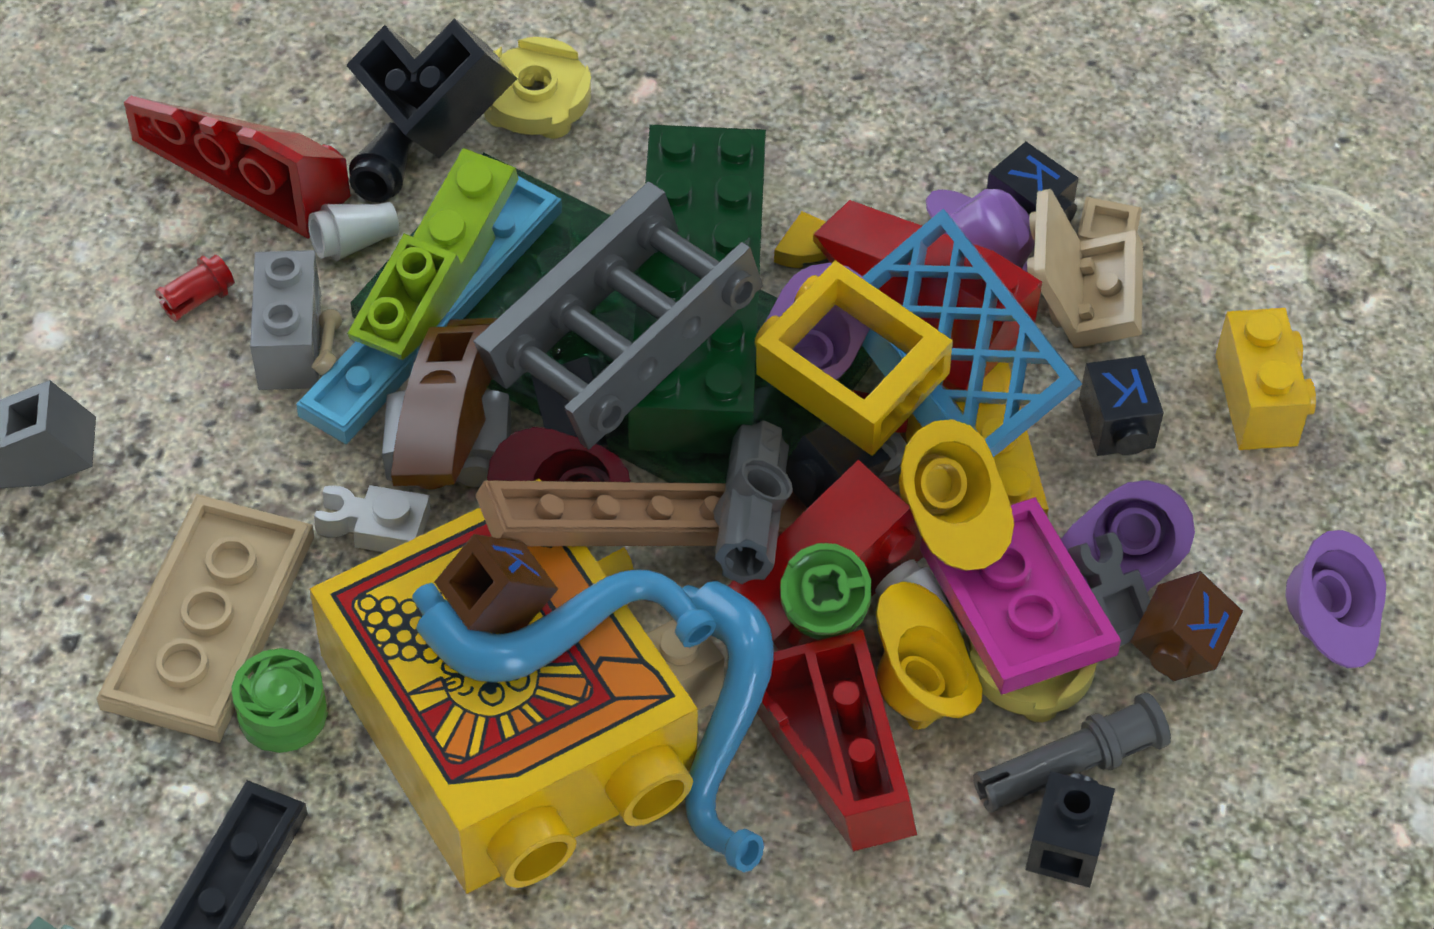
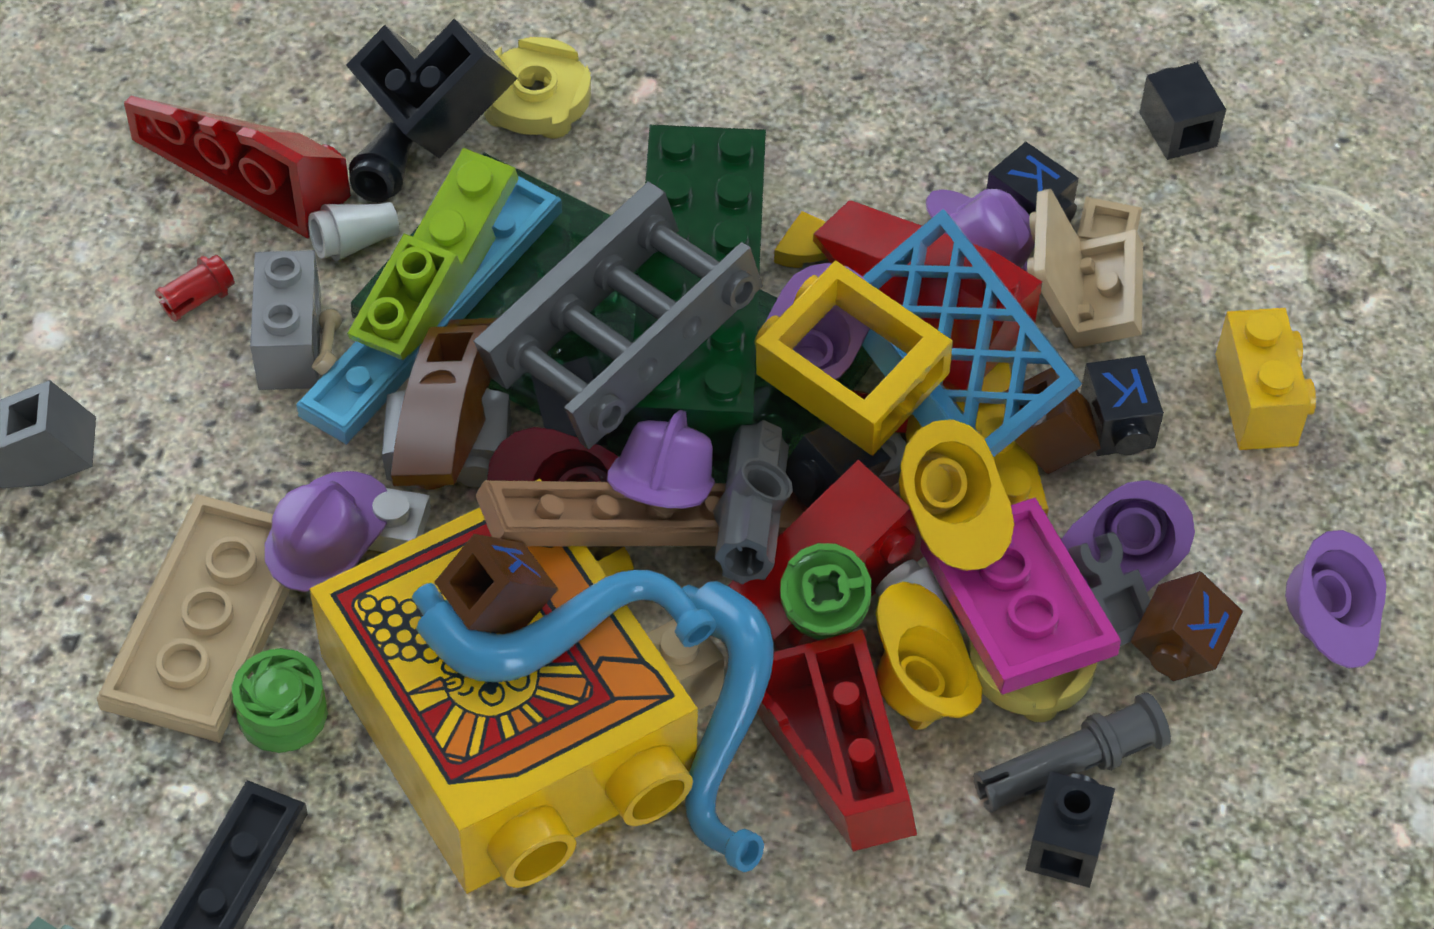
none -> medium lavender piece [265,471,387,592]
none -> medium lavender piece [607,410,715,508]
none -> reddish brown brick [1004,367,1101,474]
none -> black brick [1139,62,1226,160]

